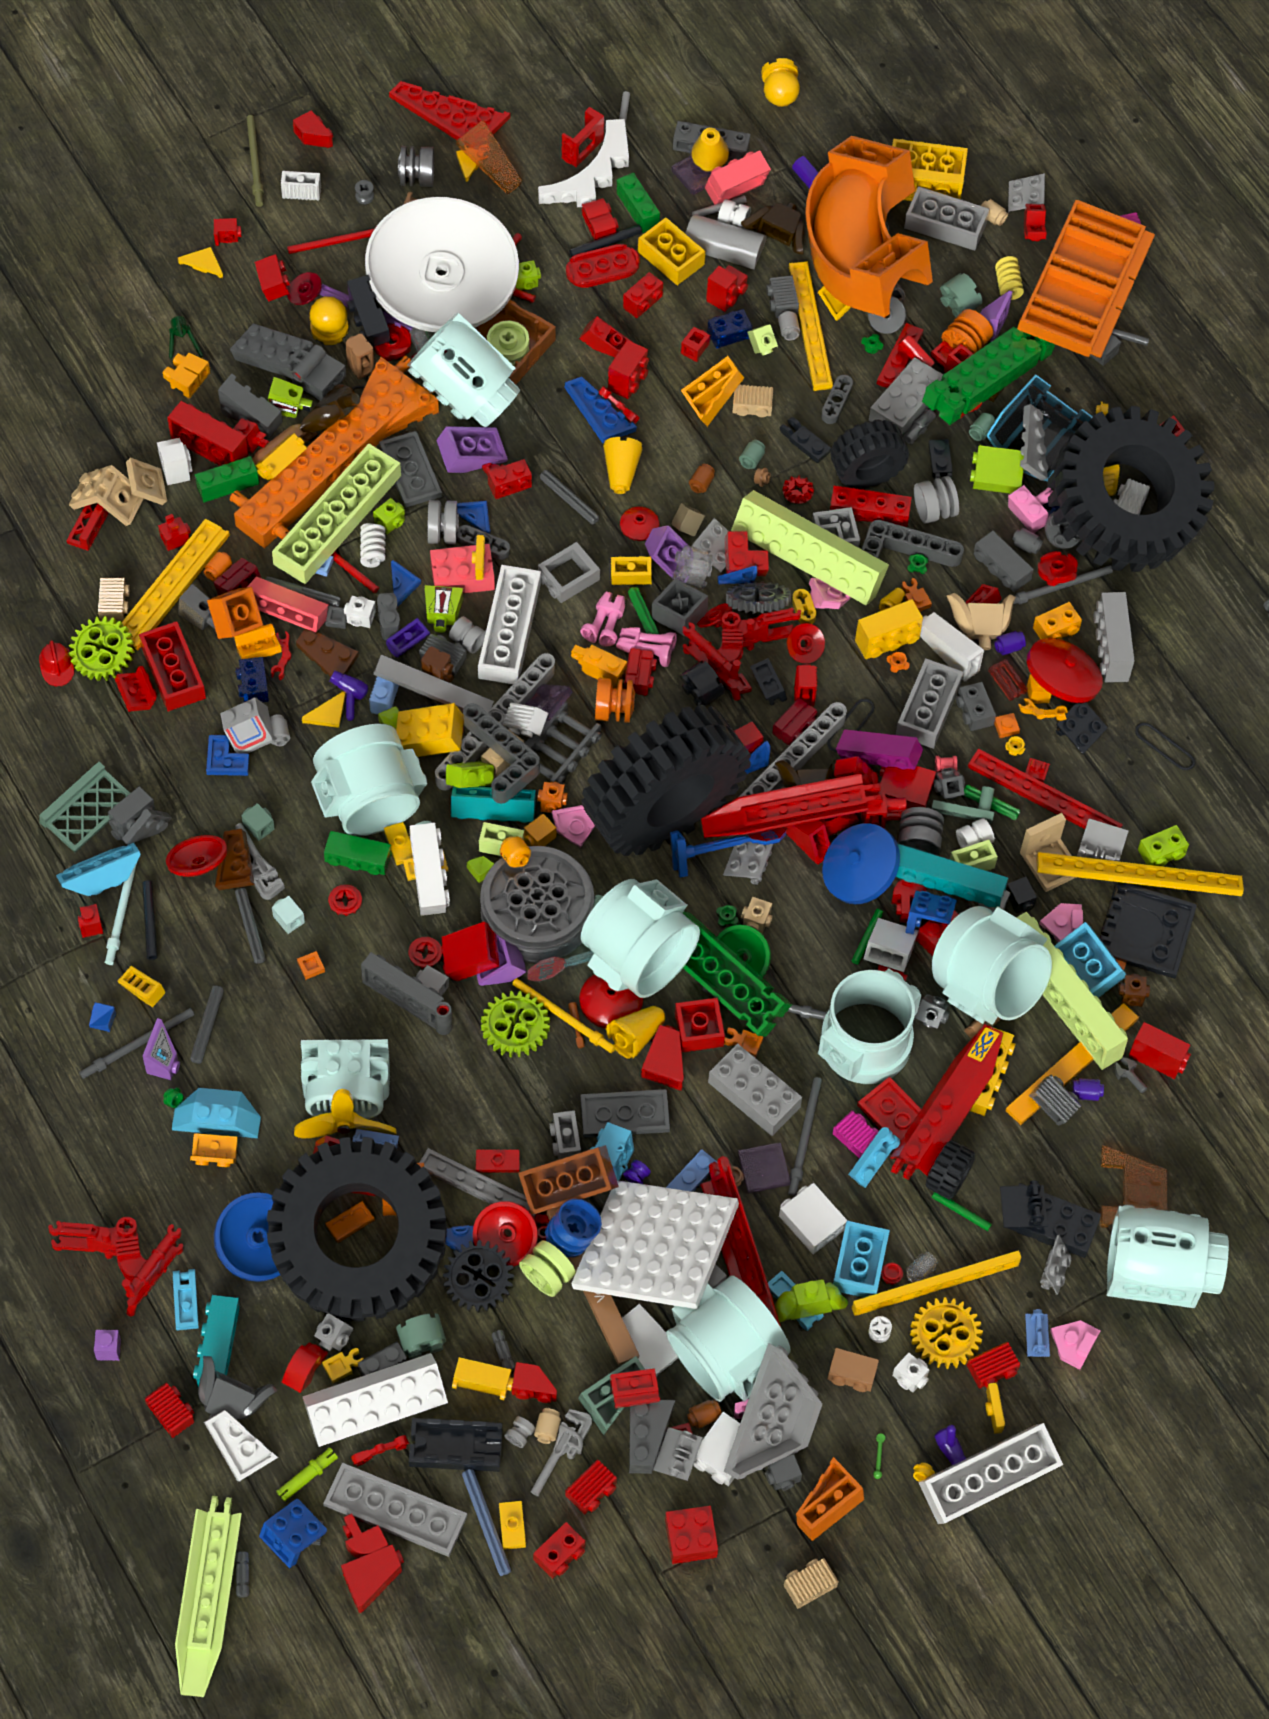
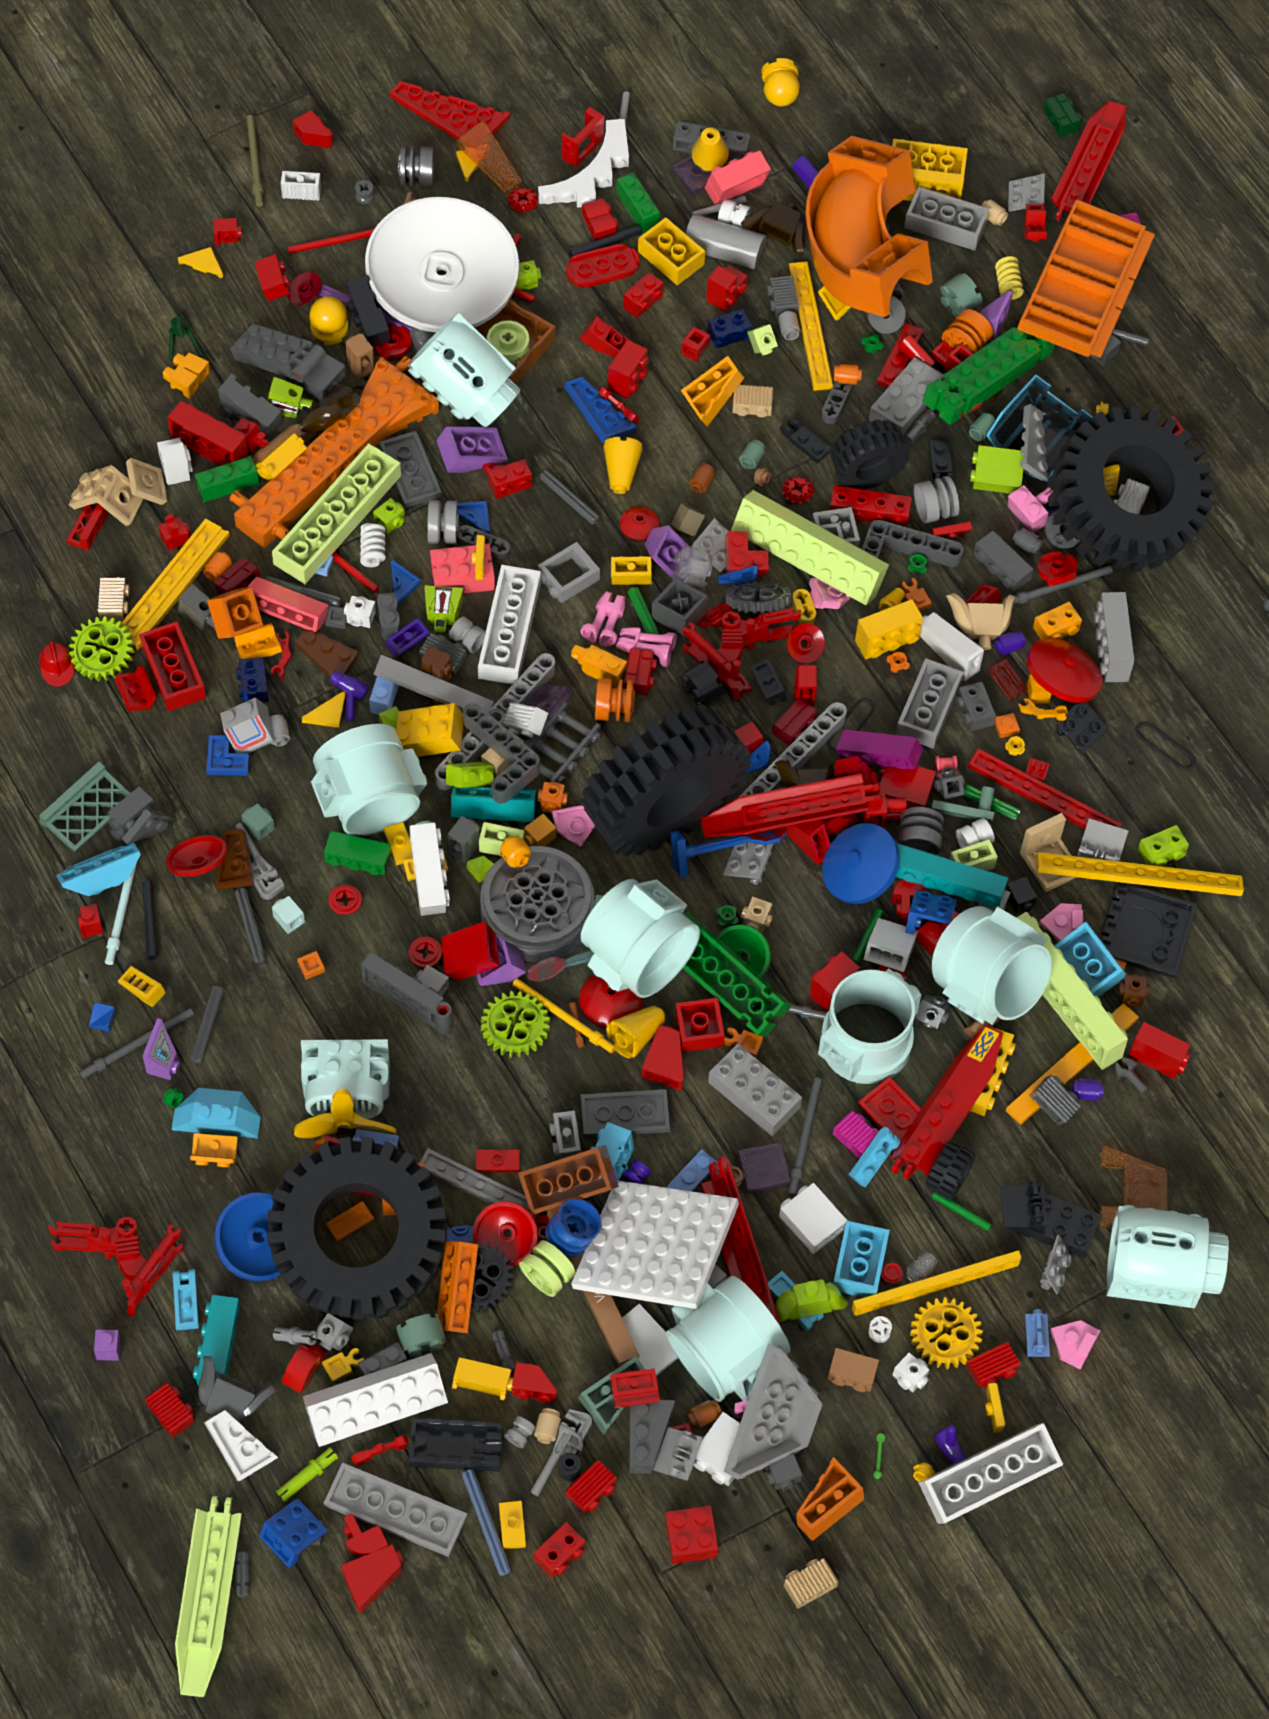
none -> light grey pin [273,1326,317,1345]
none -> orange fence [437,1241,478,1333]
none -> dark grey brick [448,816,479,864]
none -> red gear [508,186,538,213]
none -> black brick [558,1453,581,1481]
none -> red brick [810,951,860,1012]
none -> orange brick [834,364,862,385]
none -> red plate [929,522,972,540]
none -> dark green brick [1043,93,1082,138]
none -> red hinge [1051,100,1127,221]

